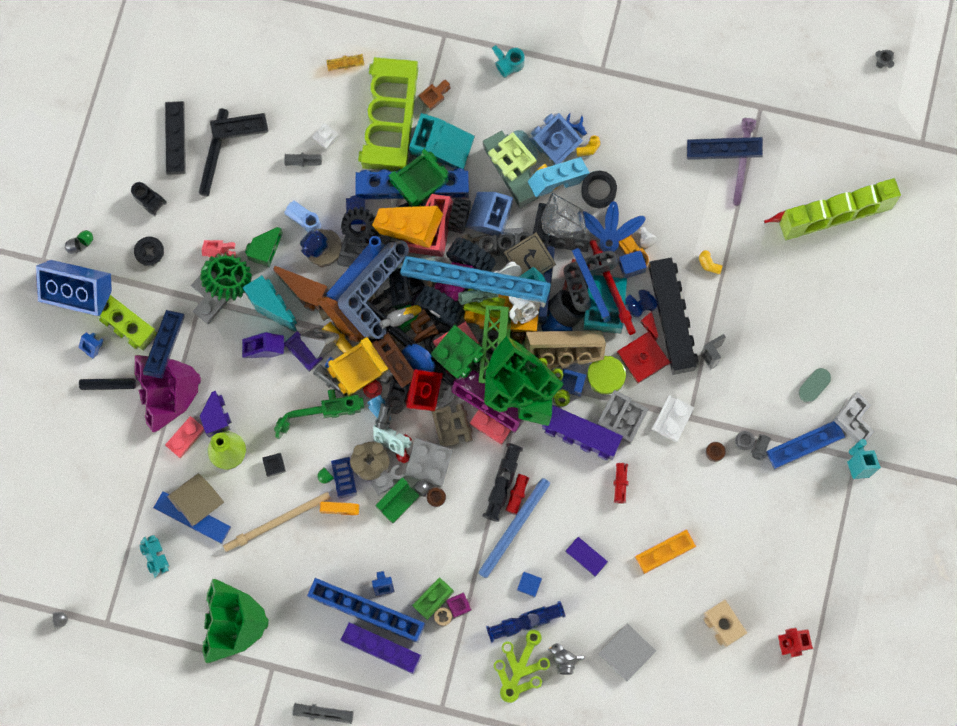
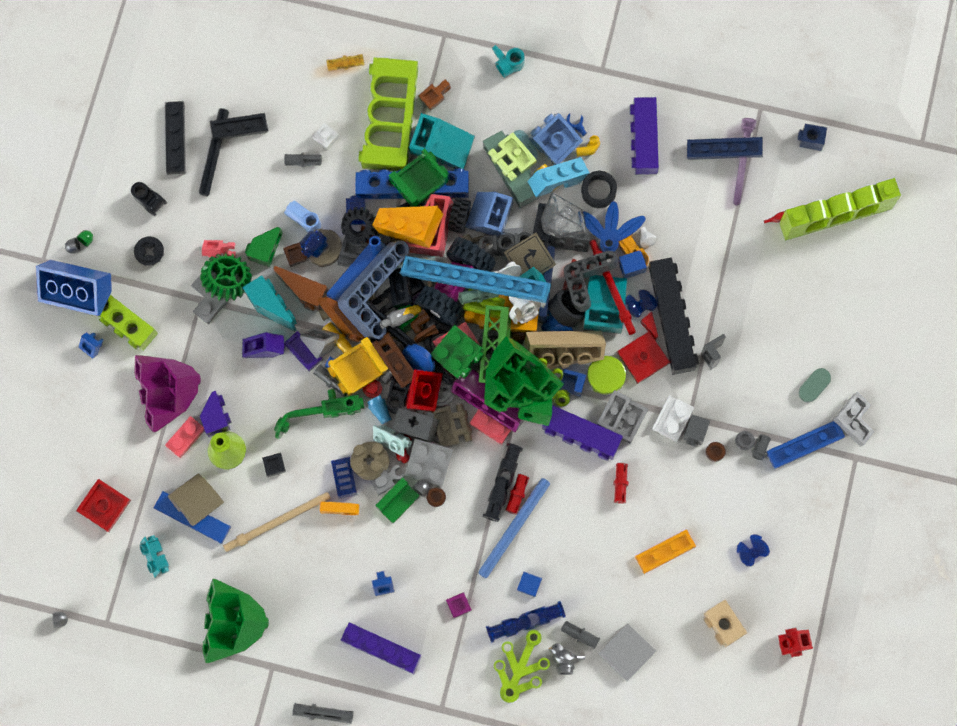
black axle [79,378,136,390] -> none
dark blue tile [143,310,185,379] -> none
blue brick [307,578,425,643] -> none
green hinge [317,467,334,484] -> none
dark grey pin [375,403,393,429] -> none
bright green plate [412,577,454,620] -> none
tan bush [434,608,452,626] -> none
dark purple tile [565,537,608,577] -> none
blue tile [572,248,611,323] -> none
yellow arm [699,250,723,274] -> none
teal brick [847,439,881,479] -> none
dark grey plate [875,50,894,68] -> none
none -> red plate [76,479,131,532]
none -> reddish brown plate [283,242,308,267]
none -> dark grey brick [392,407,440,442]
none -> dark grey axle [561,621,600,649]
none -> dark purple brick [630,97,659,175]
none -> dark grey brick [683,414,710,446]
none -> clear blue piece [736,534,770,567]
none -> dark blue brick [797,123,827,151]

